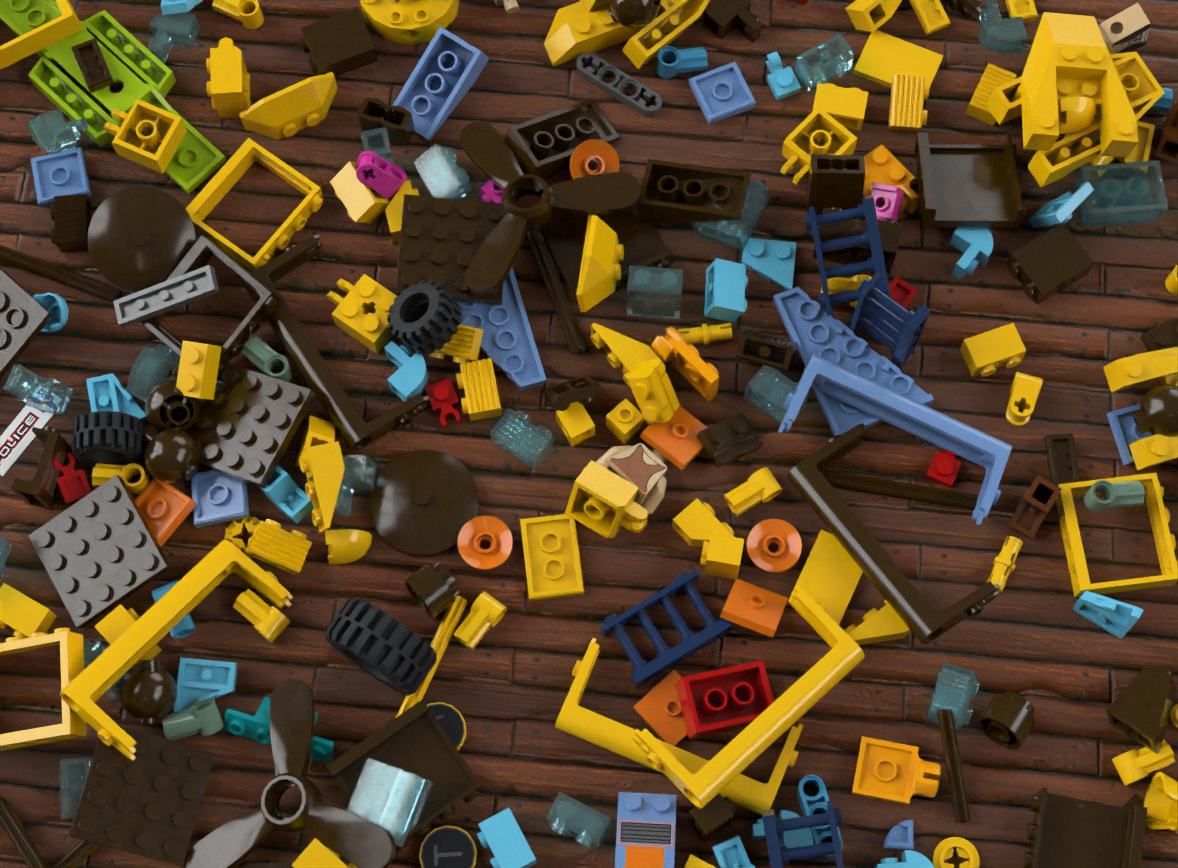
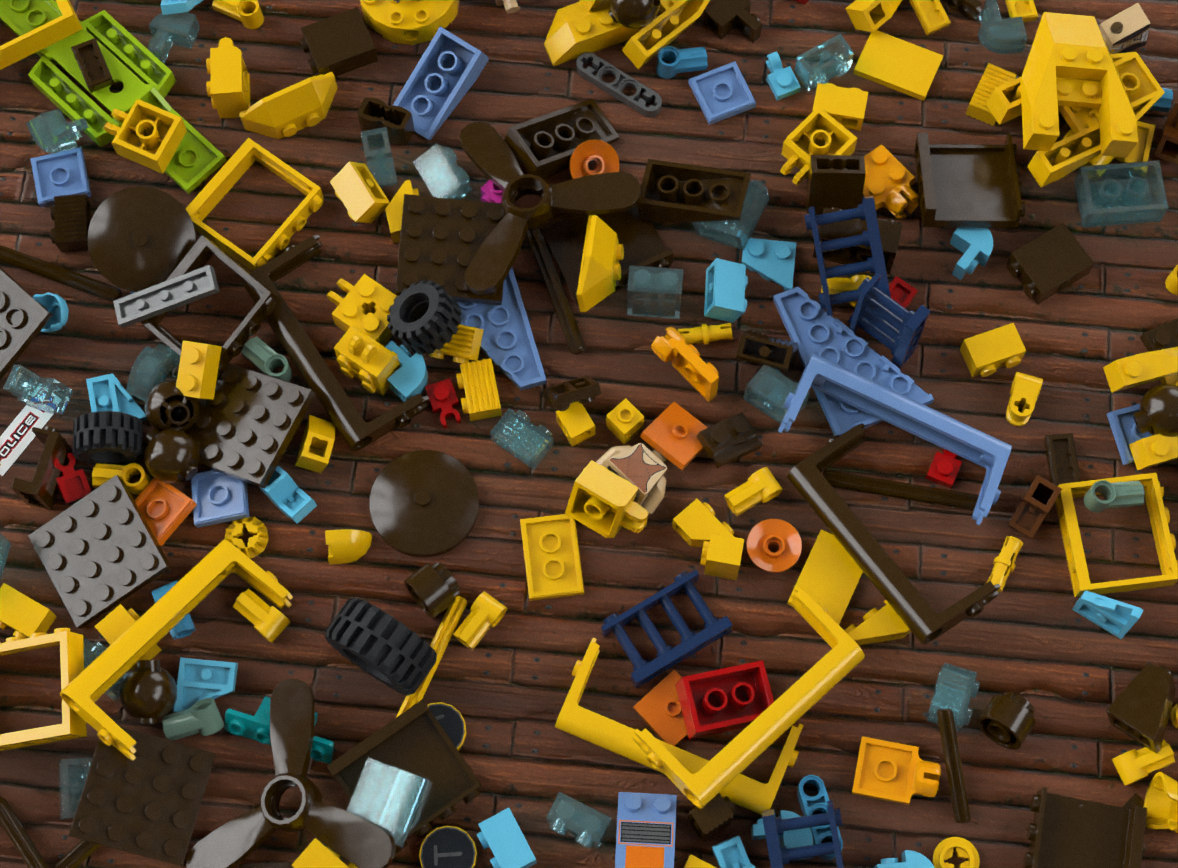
yellow brick [245,519,312,575] -> none
yellow slope [299,441,345,533] -> none
clear light blue brick [334,455,376,516] -> none
dark pink piece [356,151,407,199] -> none
orange dish [457,515,513,570] -> none
yellow slope [590,323,666,388] -> none
yellow brick [627,359,680,424] -> none
orange plate [720,578,788,638] -> none
dark pink brick [871,182,904,222] -> none
medium blue tile [883,820,913,850] -> none
yellow brick [888,74,929,132] -> none
medium azure wing [1028,182,1094,228] -> none
yellow brick [1058,97,1096,134] -> none
none -> yellow hinge [334,325,401,396]

